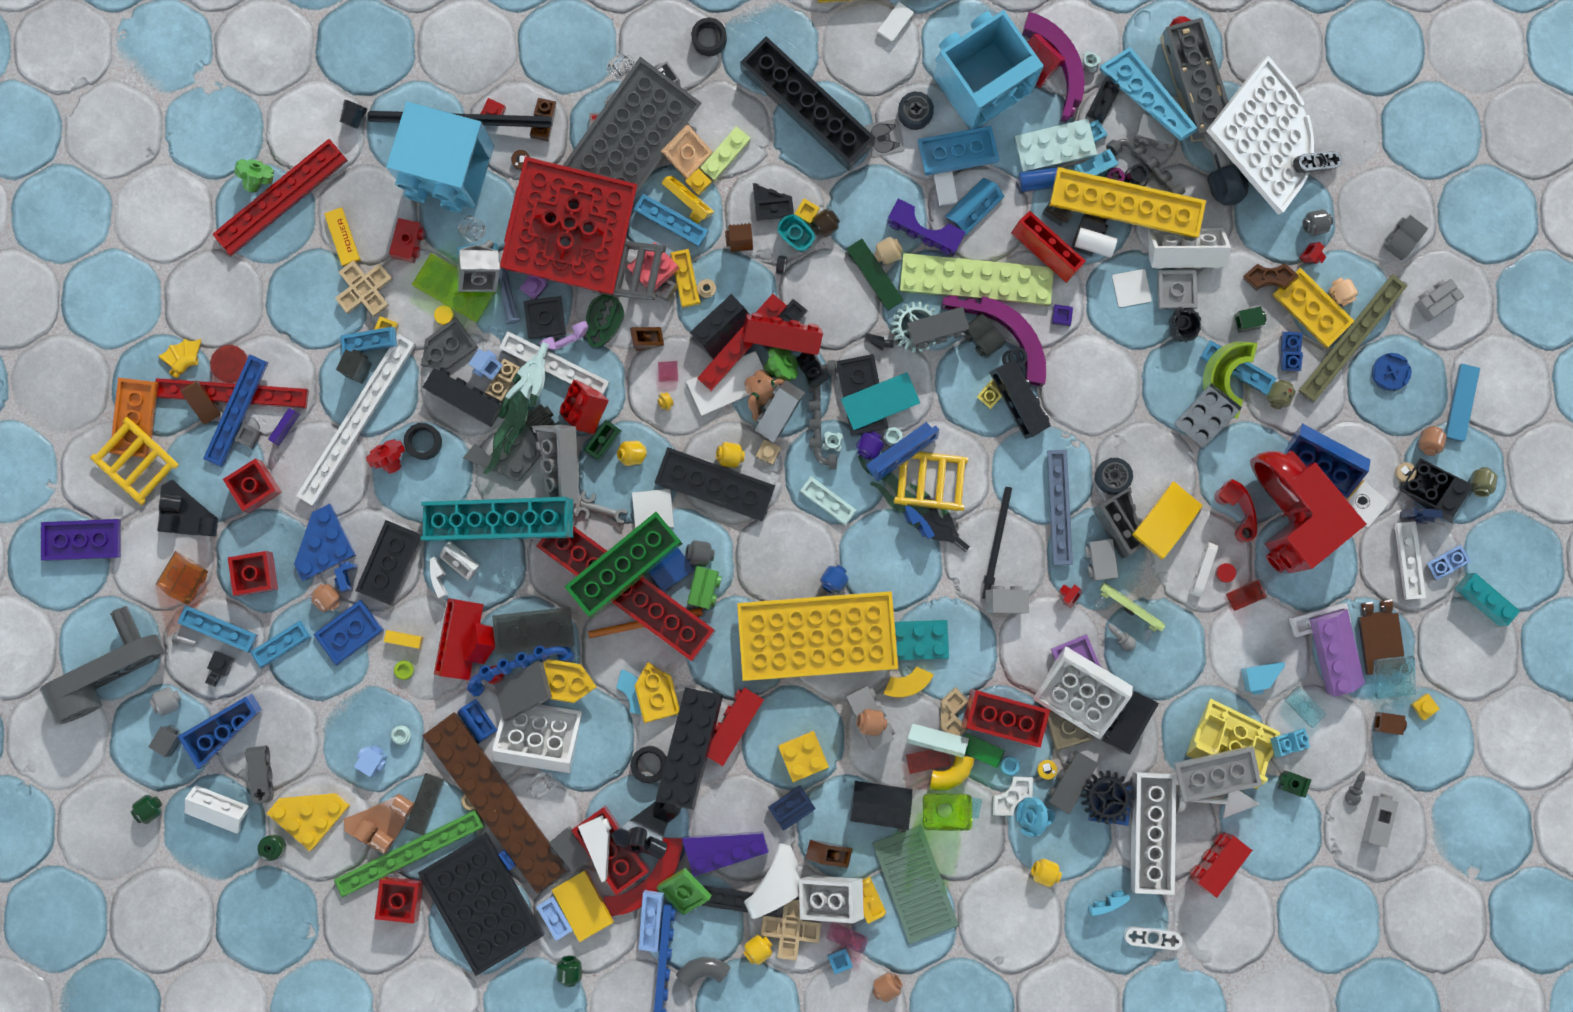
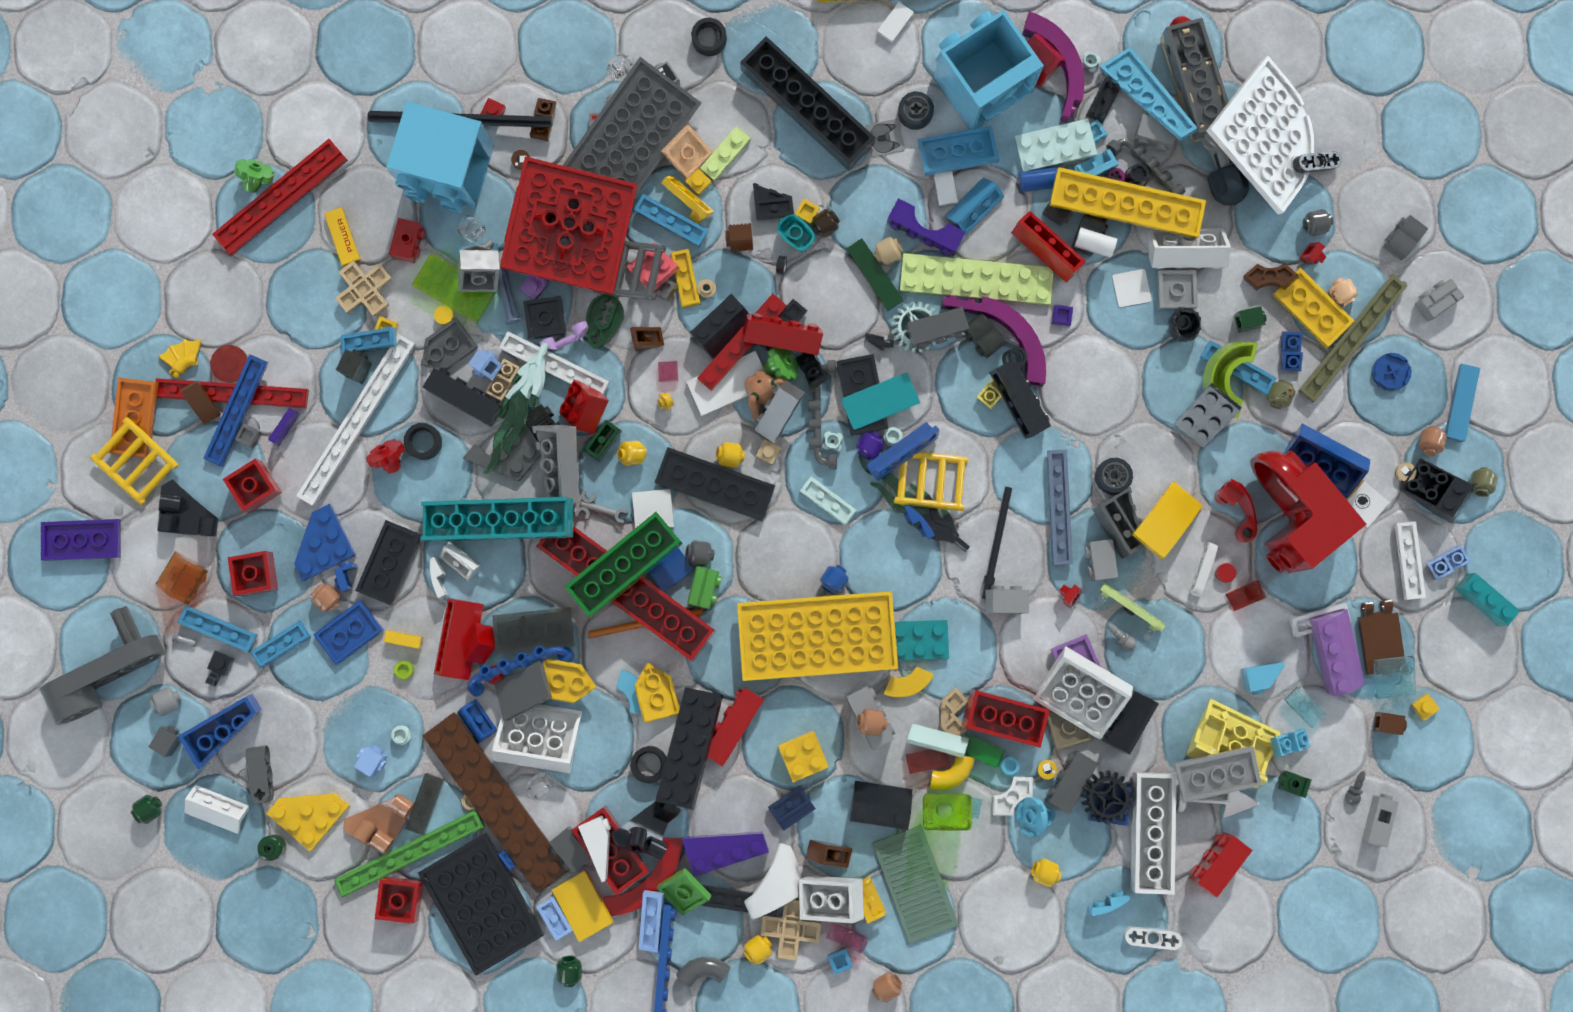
black piece [339,99,367,129] -> none
dark blue plate [1400,507,1443,524] -> none

